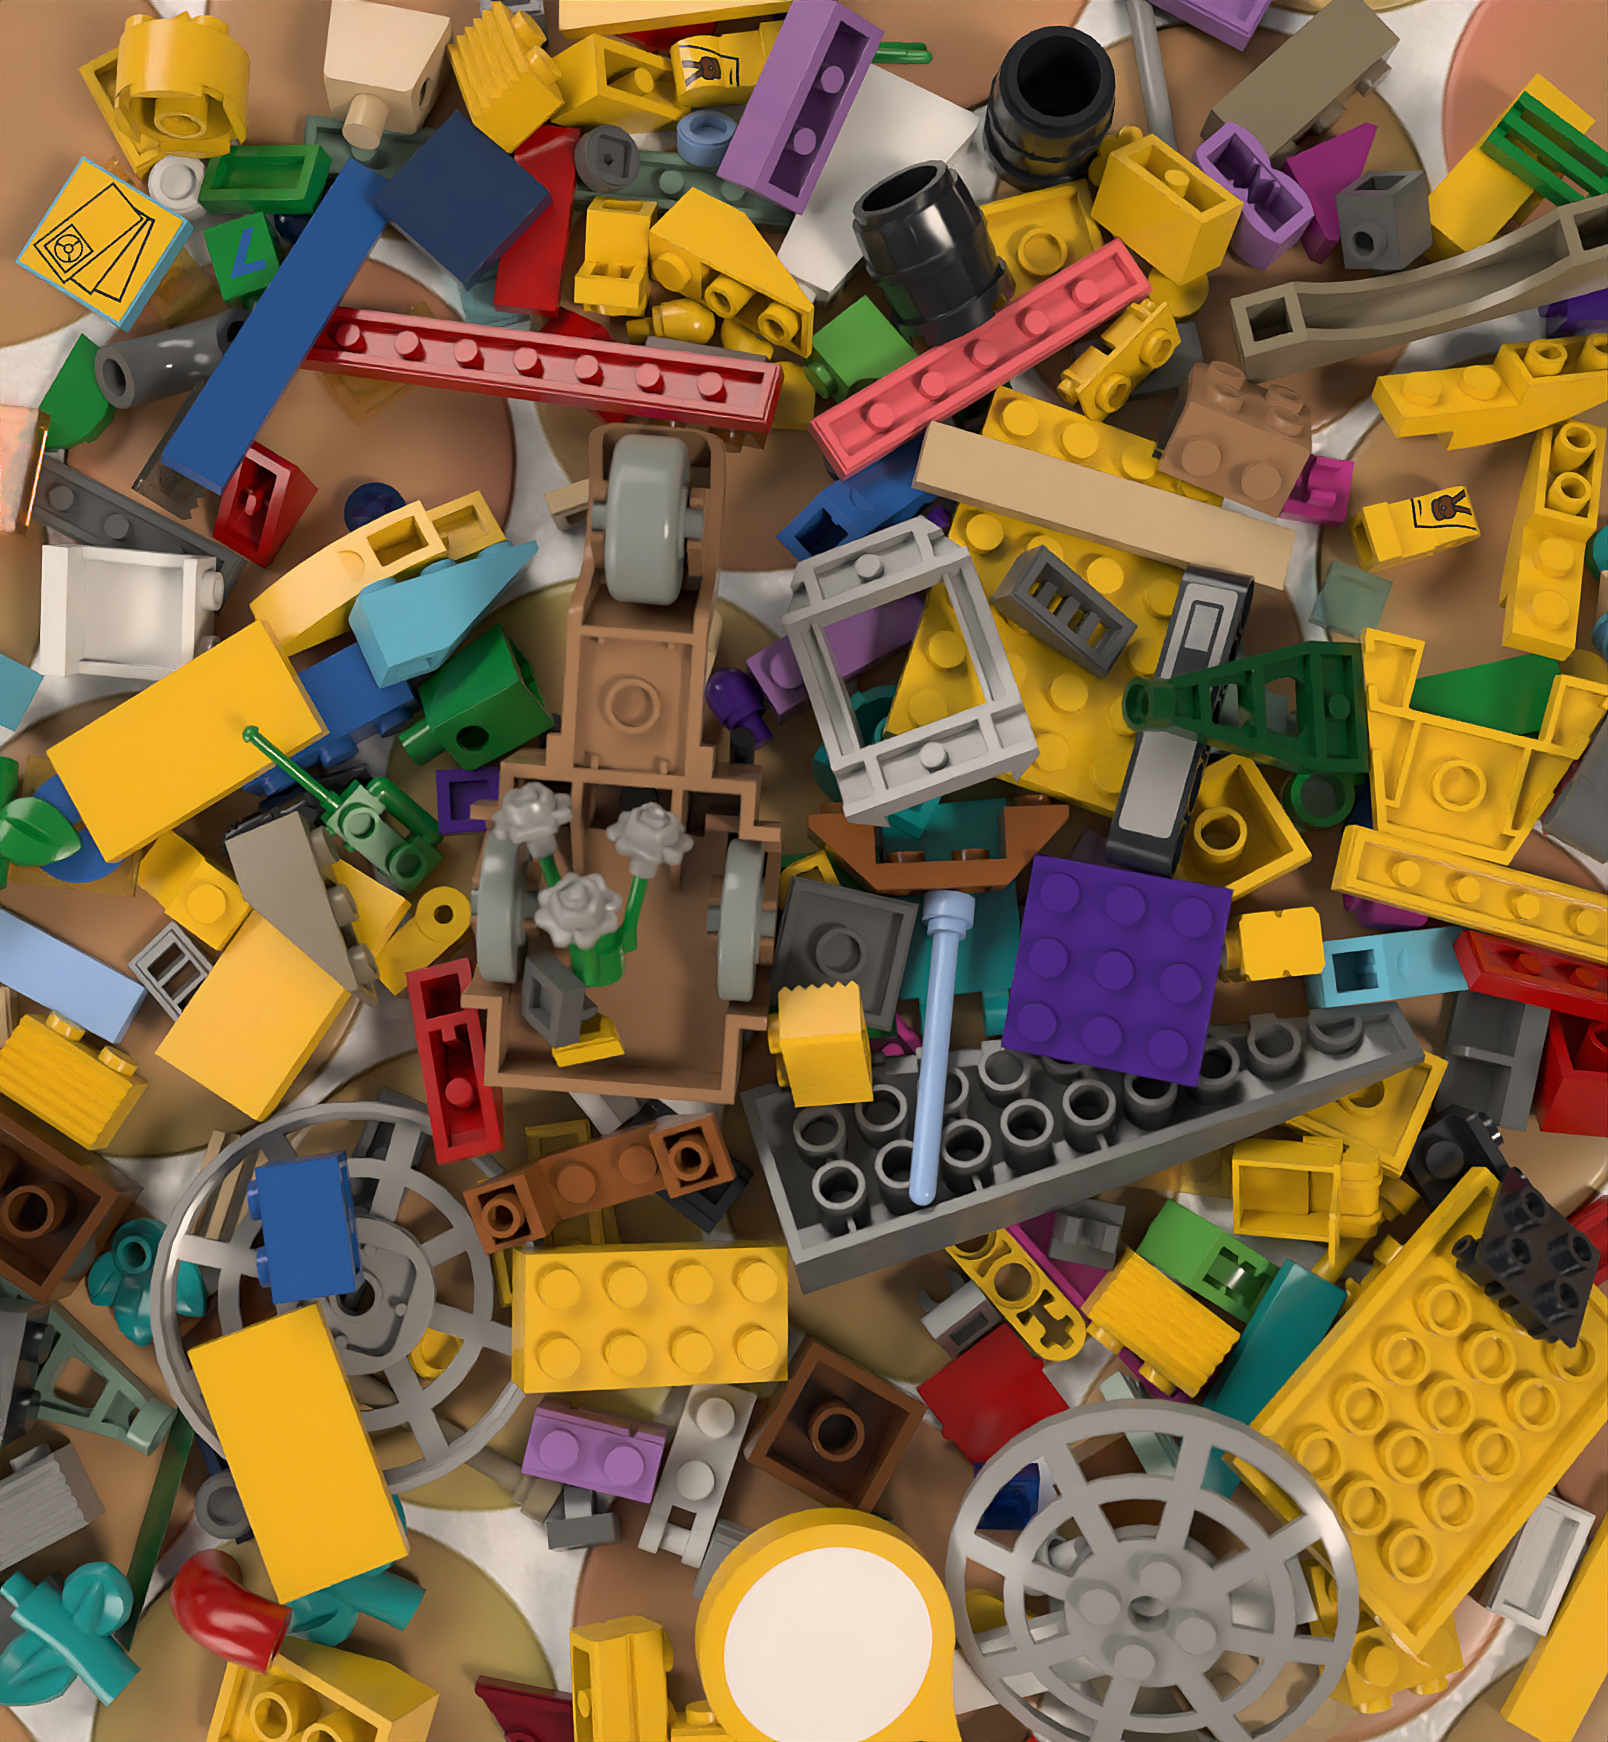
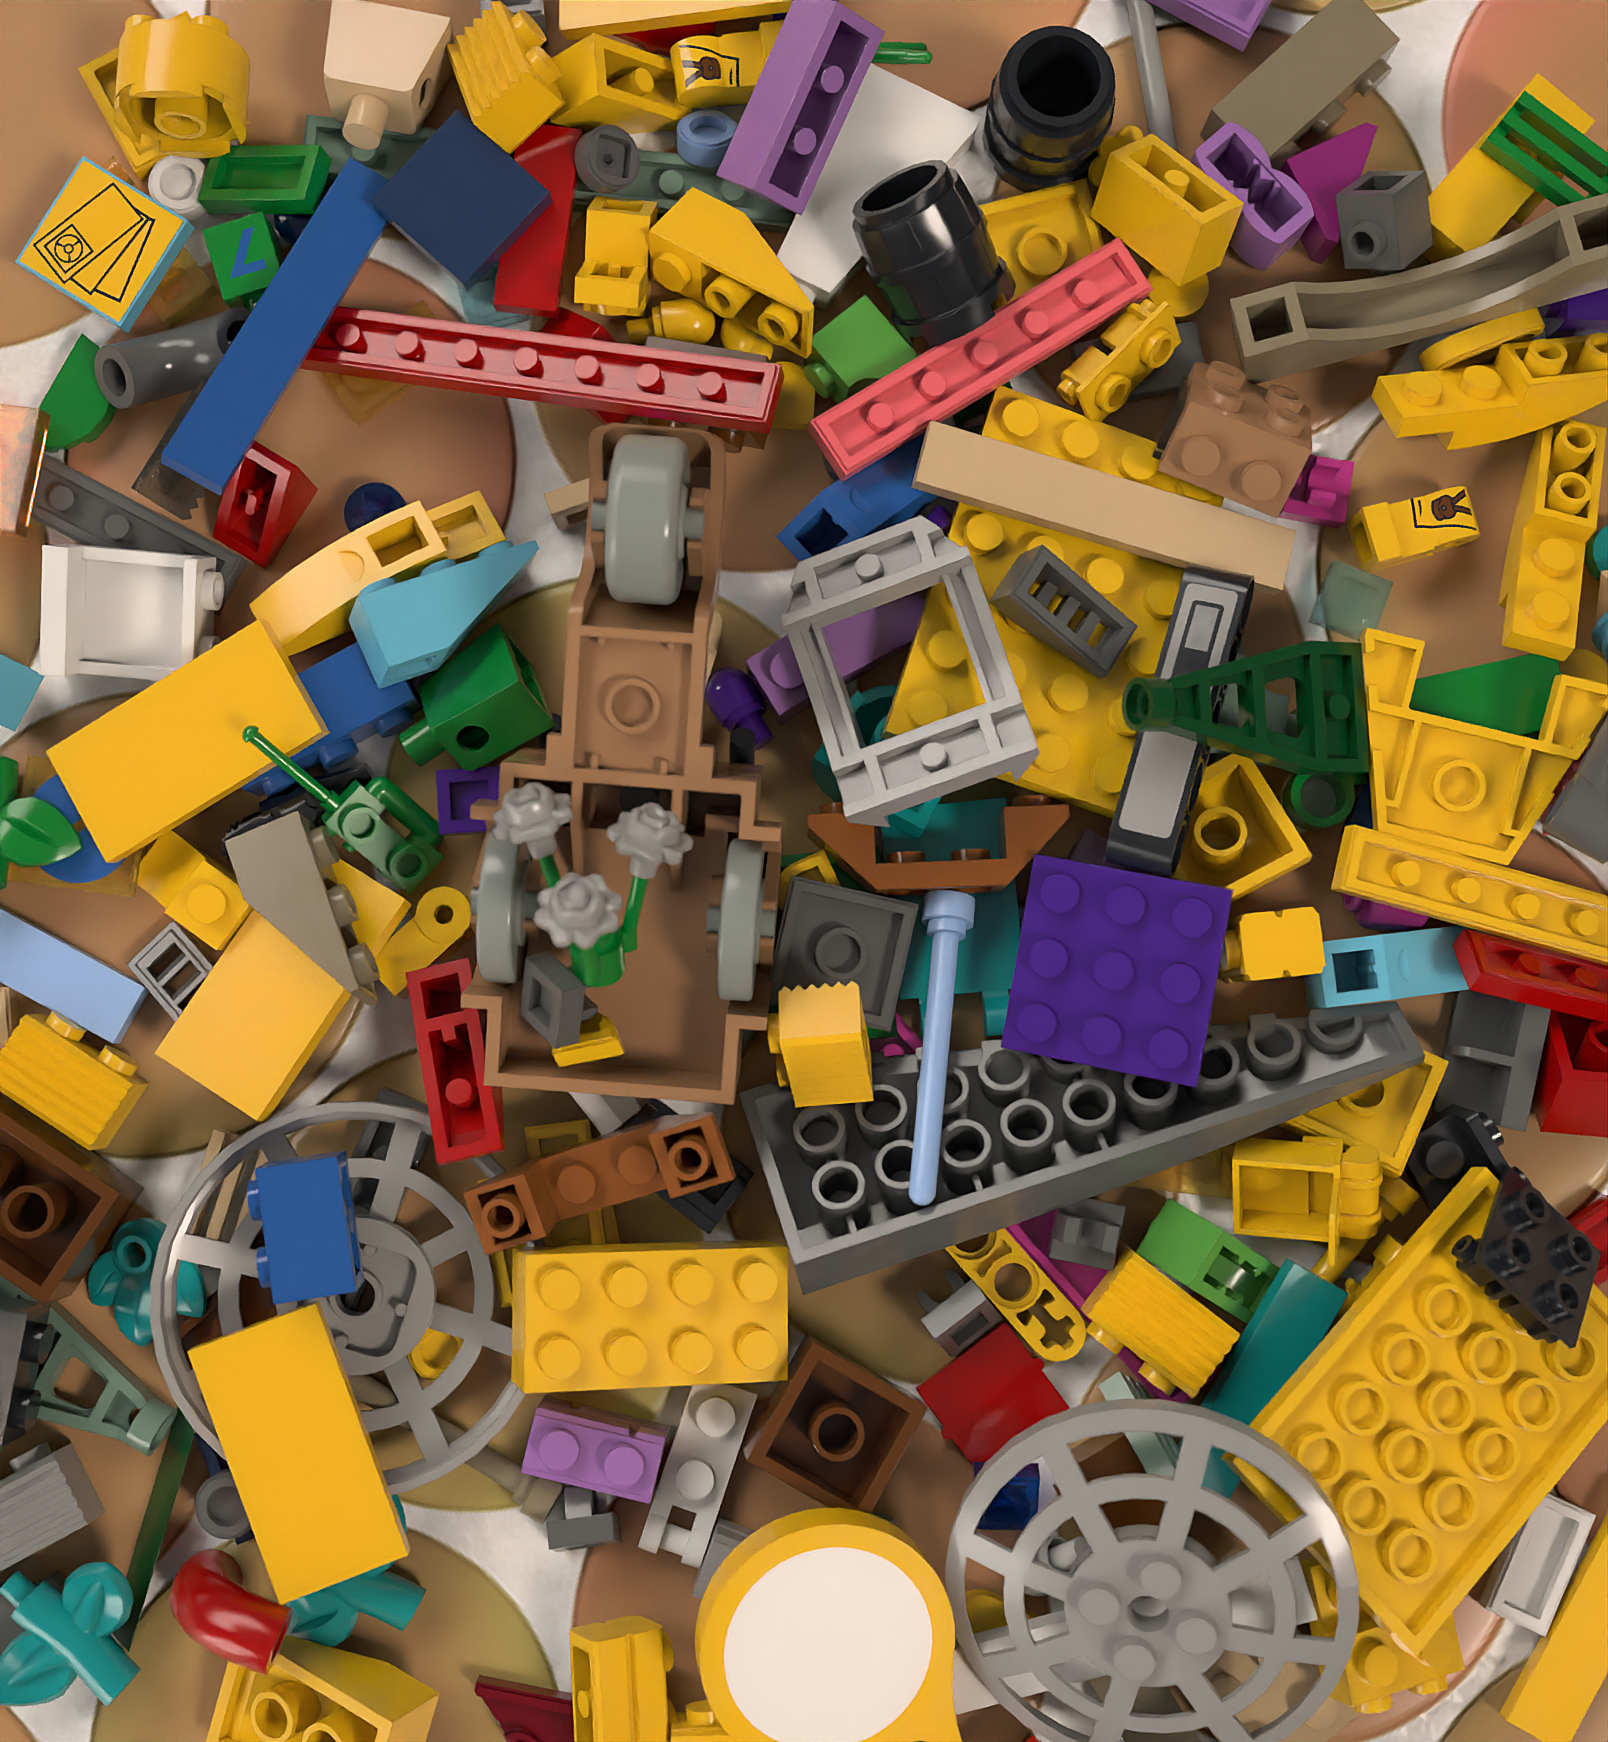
none -> yellow tile [1418,308,1545,371]

